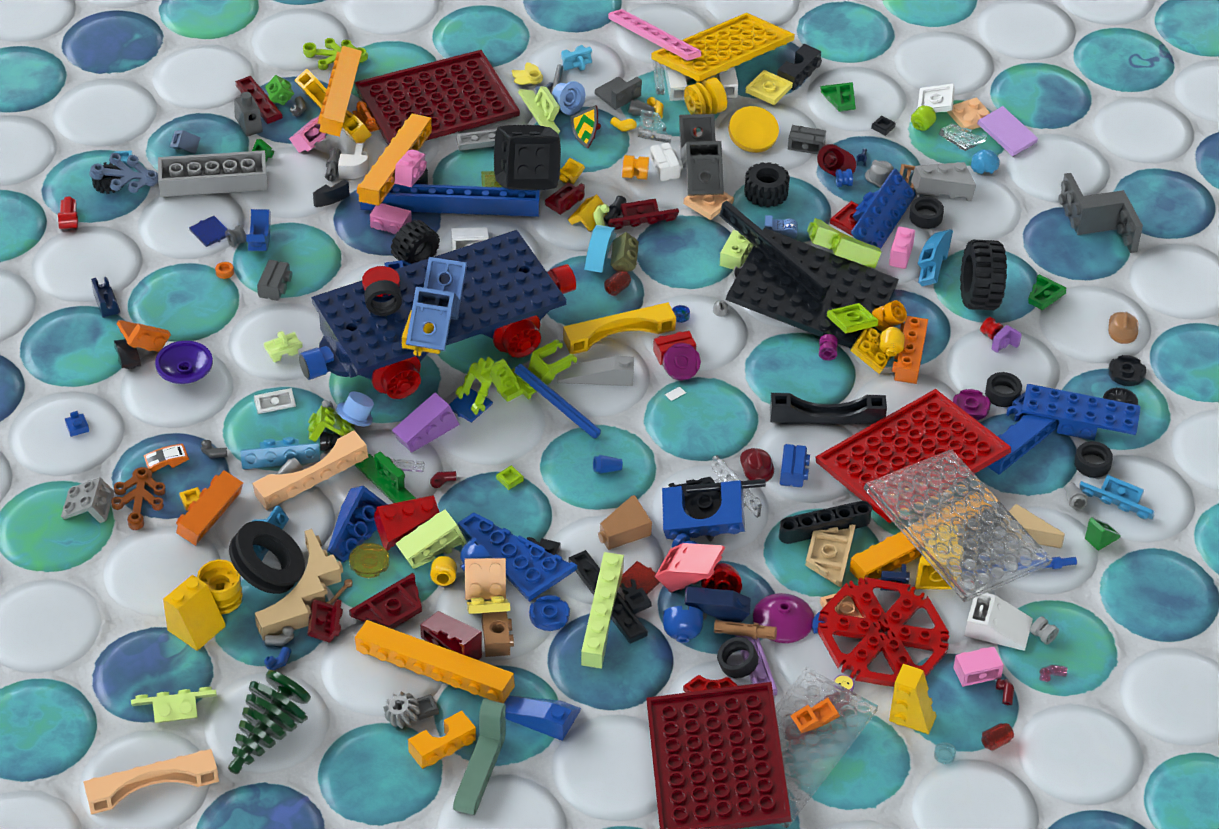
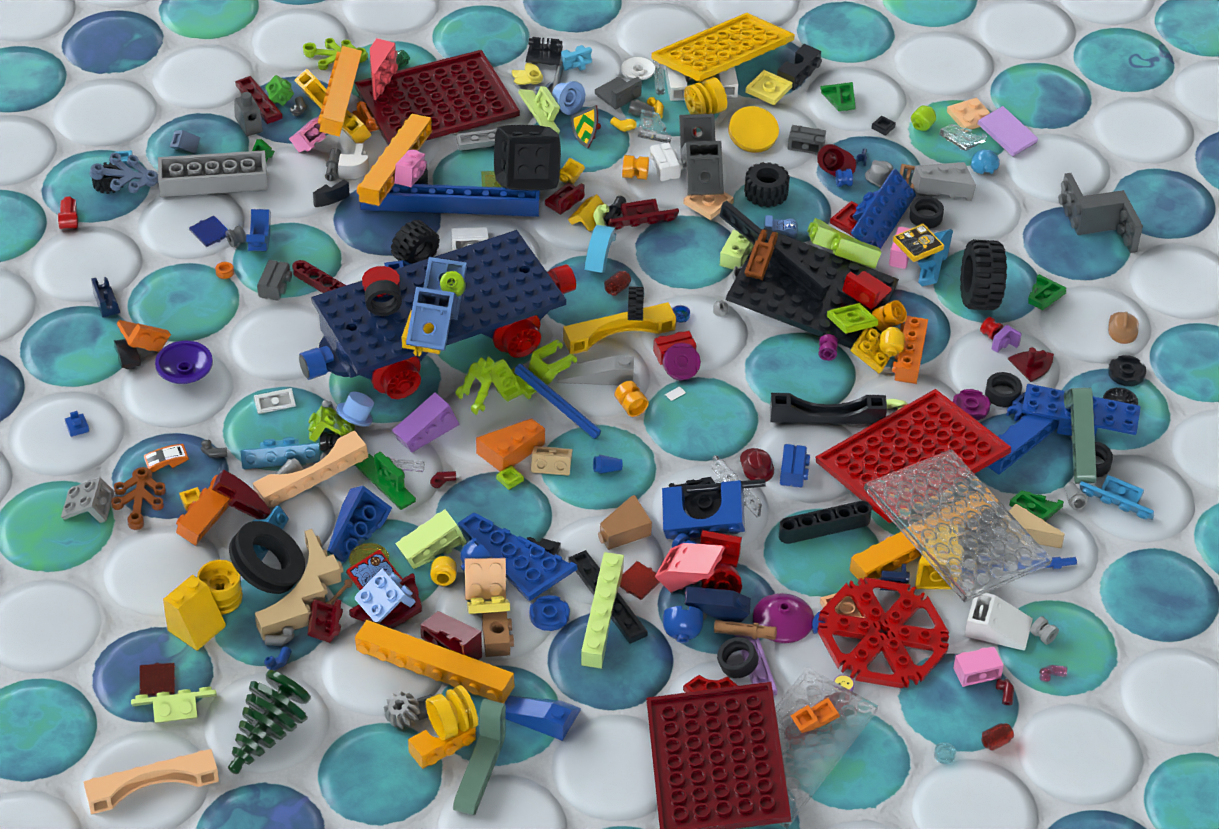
yellowish green hips [264,331,303,362] -> none
bright pink brick [370,203,412,234] -> none
red wedge [373,495,440,552] -> none
blue piece [449,388,493,423] -> none
bright pink tile [608,9,701,61] -> none
olive brick [610,232,639,275] -> none
black plate [621,579,652,614] -> none
tan wing [805,525,856,587] -> none
yellow wedge [889,664,937,734] -> none
white plate [918,84,955,113] -> none
green slope [1085,517,1121,551] -> none
none -> clear red piece [140,662,175,697]
none -> dark red slope [212,469,271,520]
none -> dark red beam [292,260,346,293]
none -> tile [346,549,402,590]
none -> light blue bracket [355,569,416,623]
none -> coral slope [370,38,398,100]
none -> clear green cone [396,50,410,70]
none -> yellow wheel [426,685,478,740]
none -> lime head [440,271,466,297]
none -> orange wedge [476,418,545,472]
none -> black hinge [525,37,563,65]
none -> tan bracket [531,446,573,475]
none -> light orange wheel [614,381,649,417]
none -> white dish [621,57,655,80]
none -> black tyre [628,287,644,321]
none -> red bracket [700,530,742,568]
none -> dark orange hinge [744,229,778,280]
none -> red bracket [842,271,892,310]
none -> yellowish green arm [886,399,907,410]
none -> tile [893,224,944,262]
none -> dark red shield [1008,347,1054,382]
none -> green wing [1009,490,1064,522]
none -> sand green beam [1064,388,1096,484]

